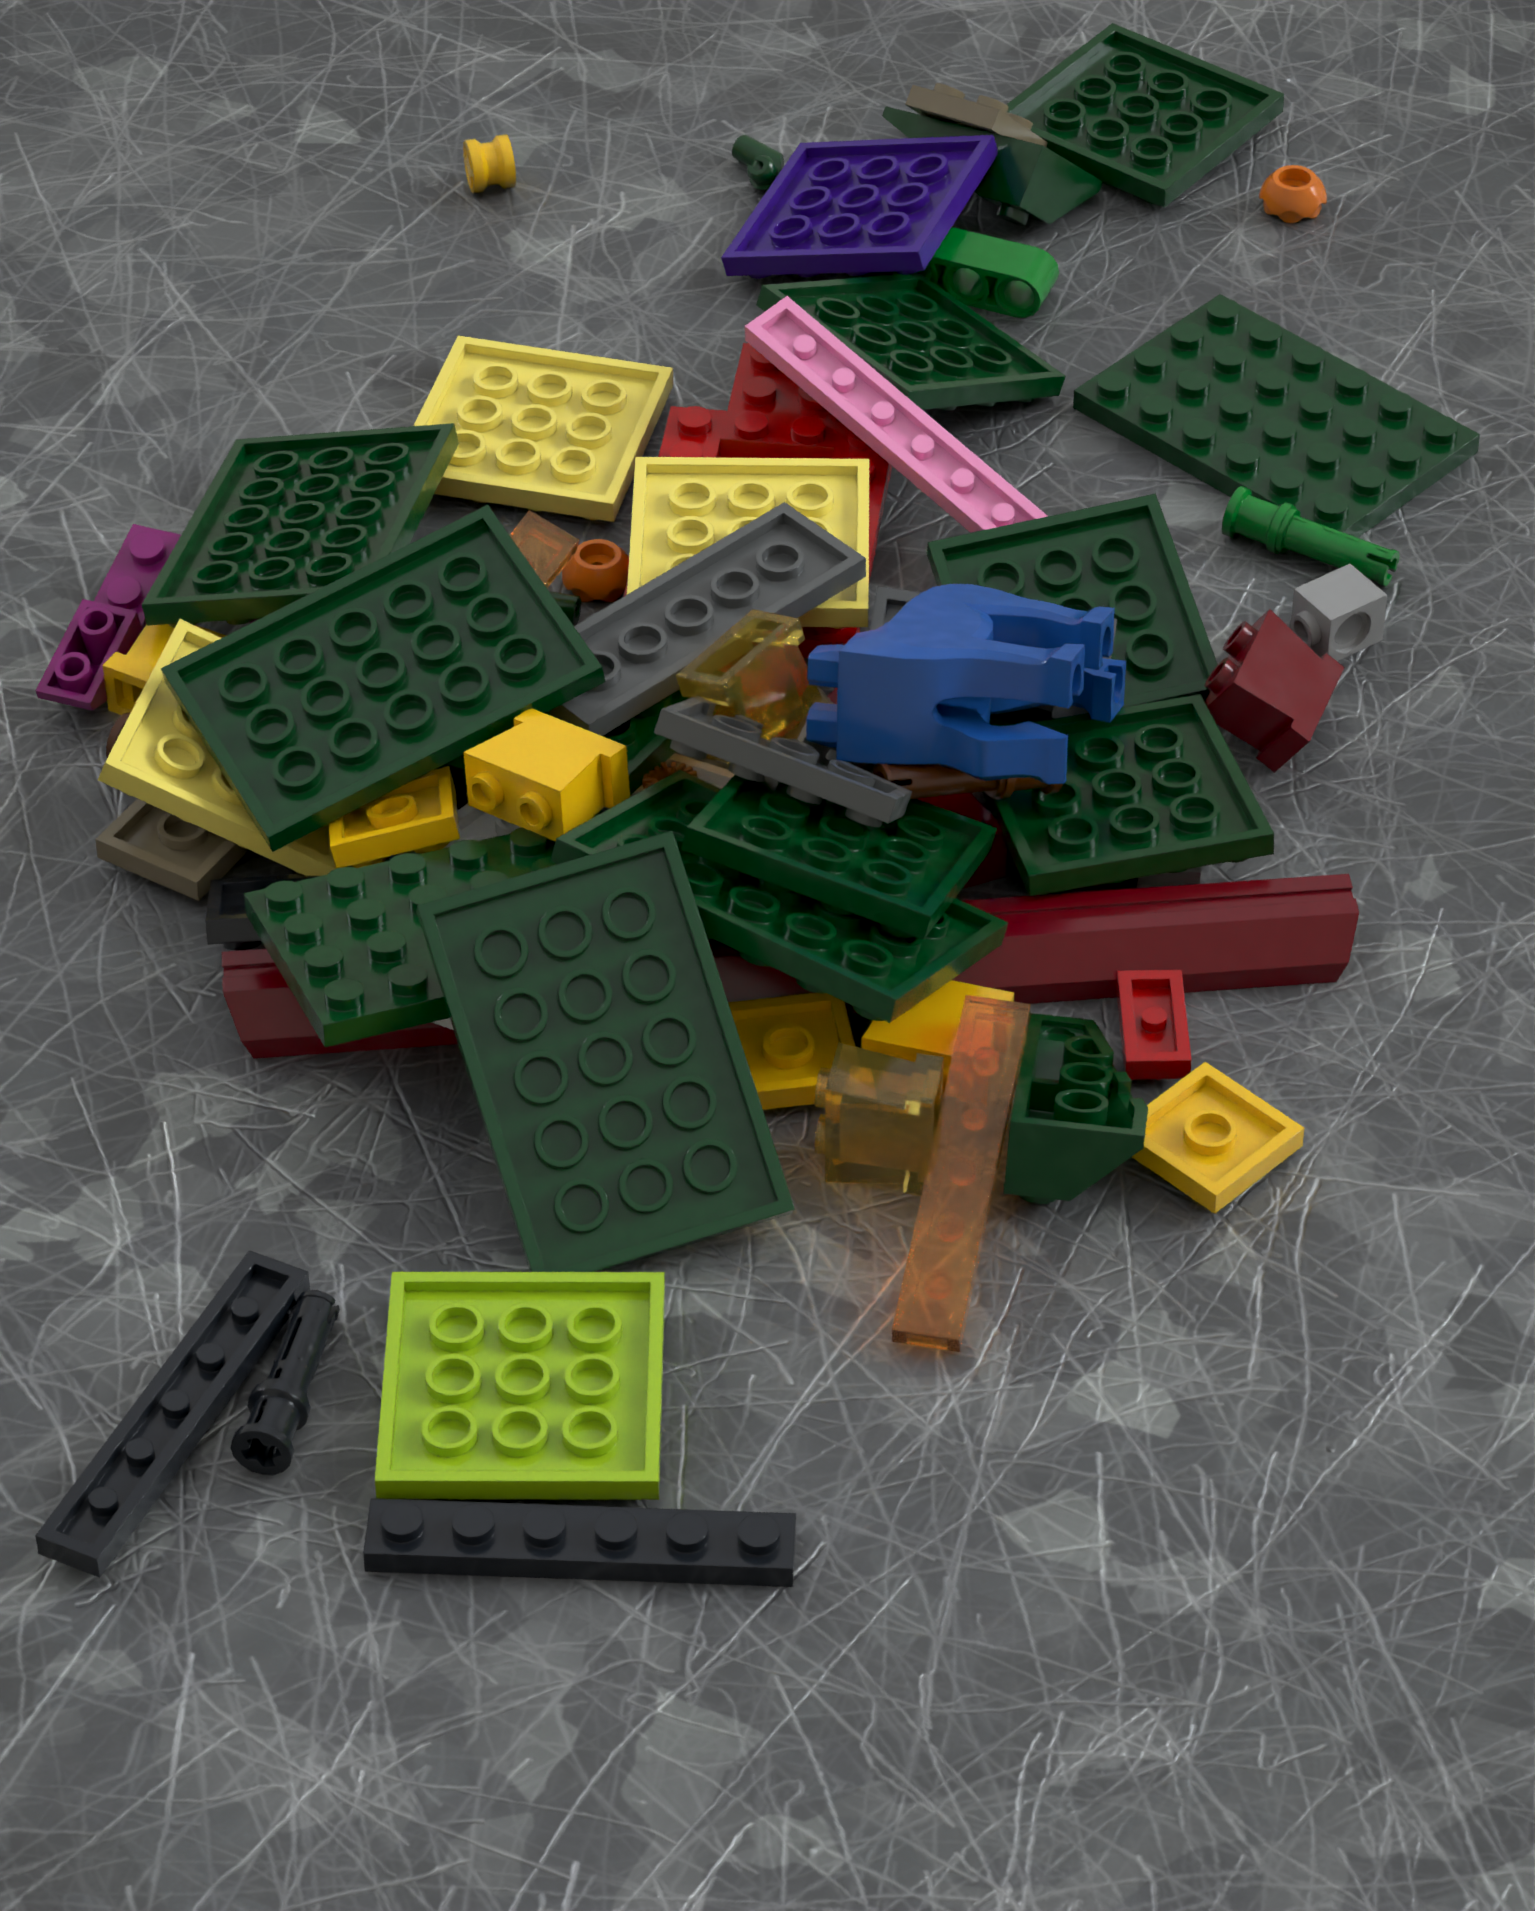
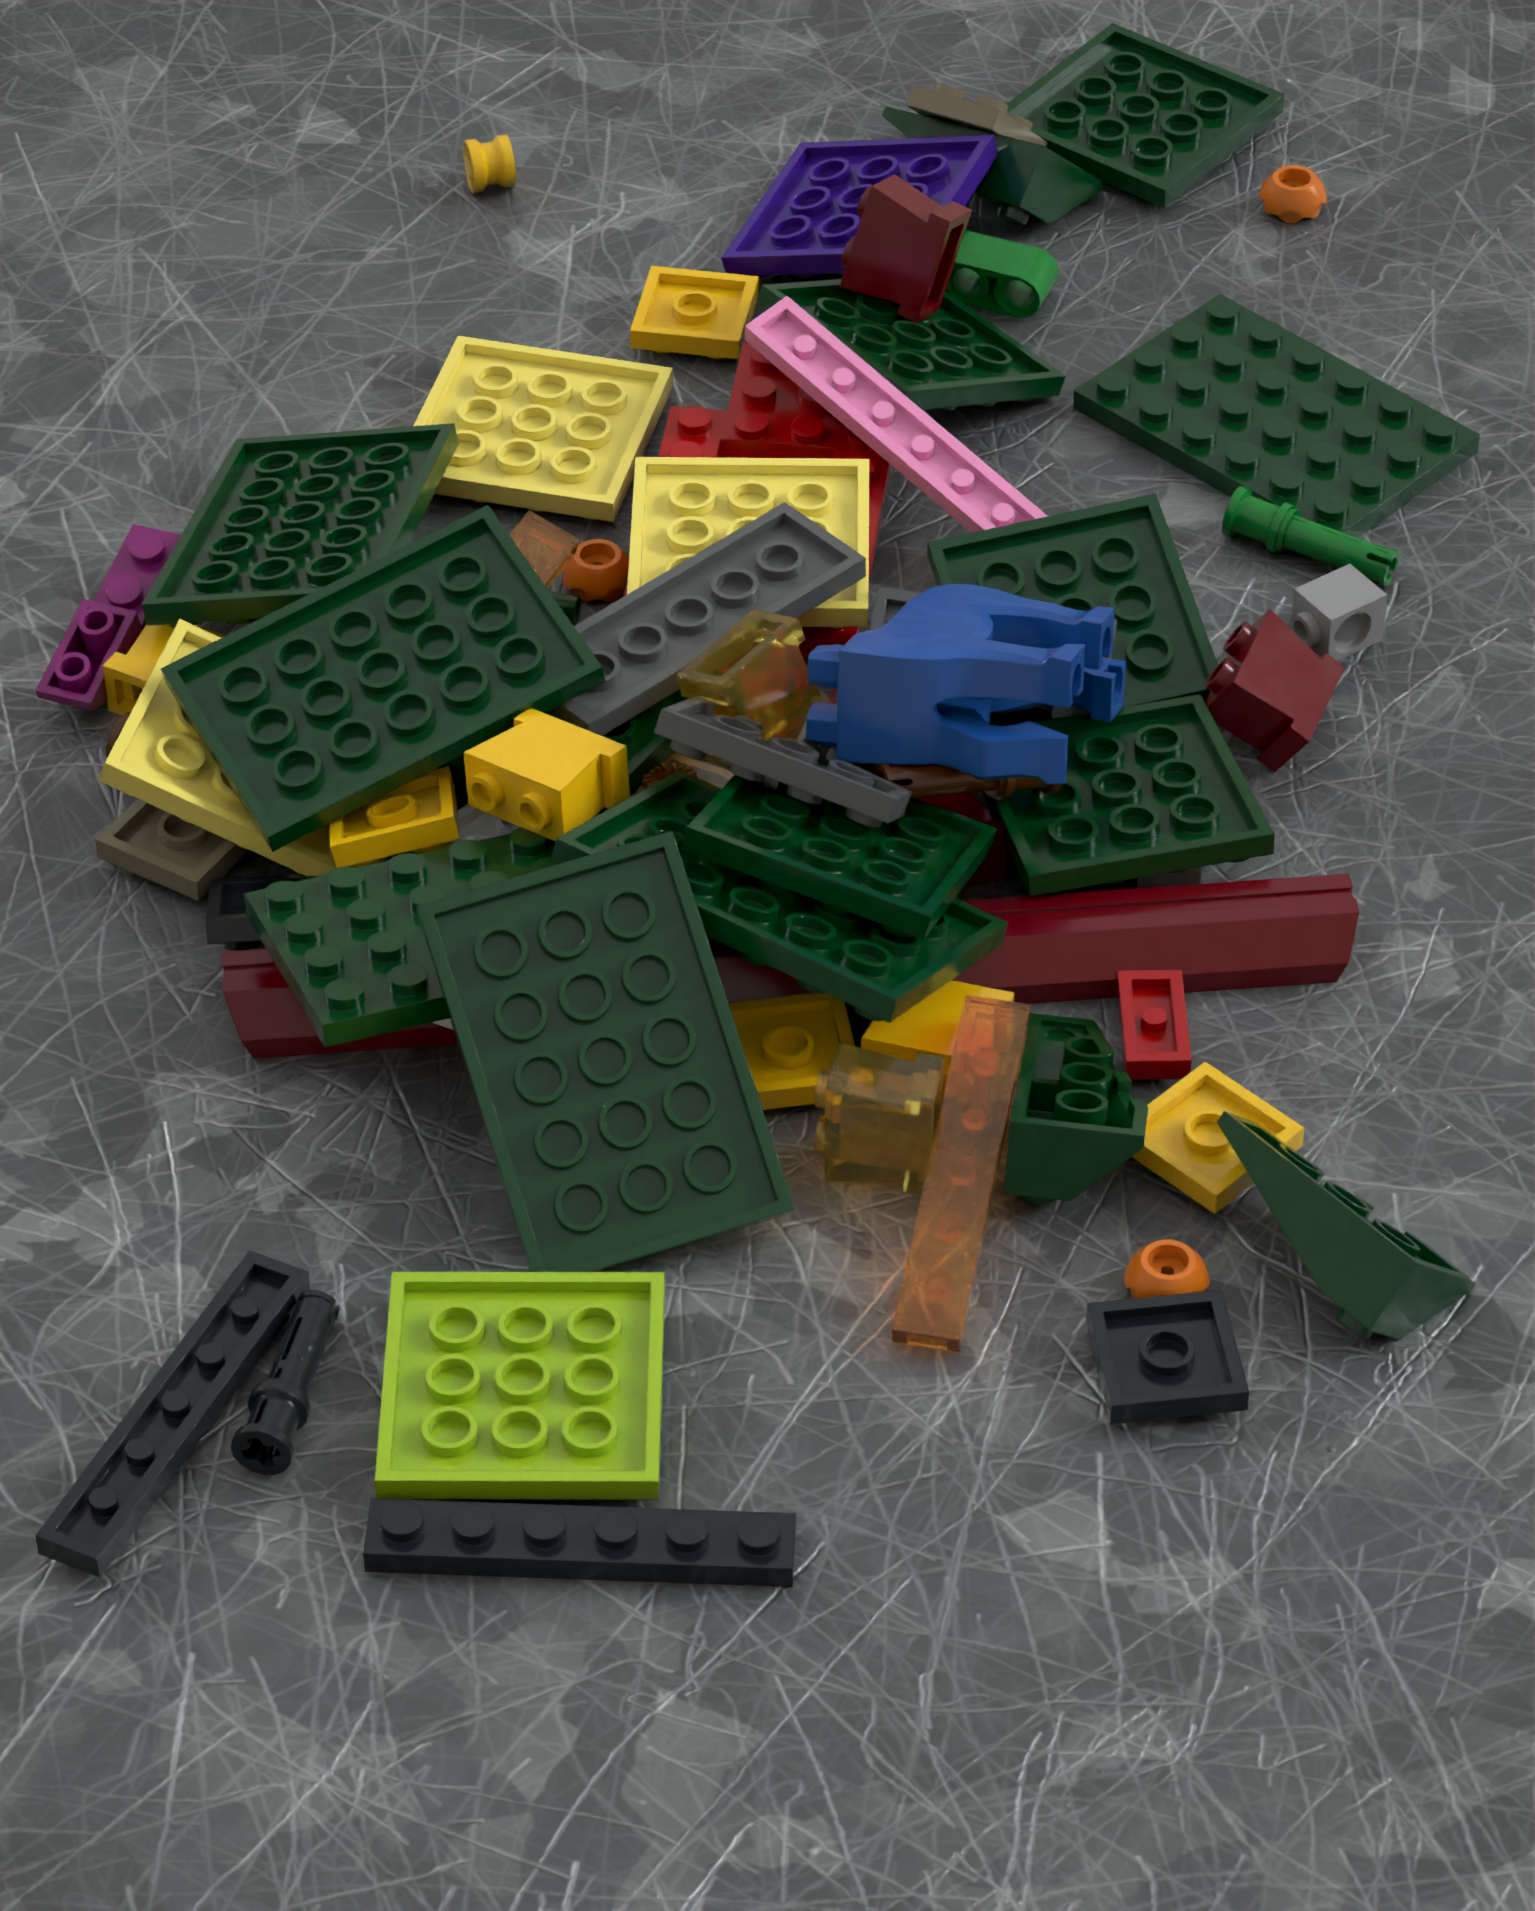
dark green arm [732,135,784,191] -> none
none -> yellow plate [630,266,759,359]
none -> dark red hips [839,174,972,323]
none -> black plate [1086,1290,1249,1424]
none -> orange plate [1124,1239,1210,1299]
none -> dark green wedge [1217,1111,1476,1339]

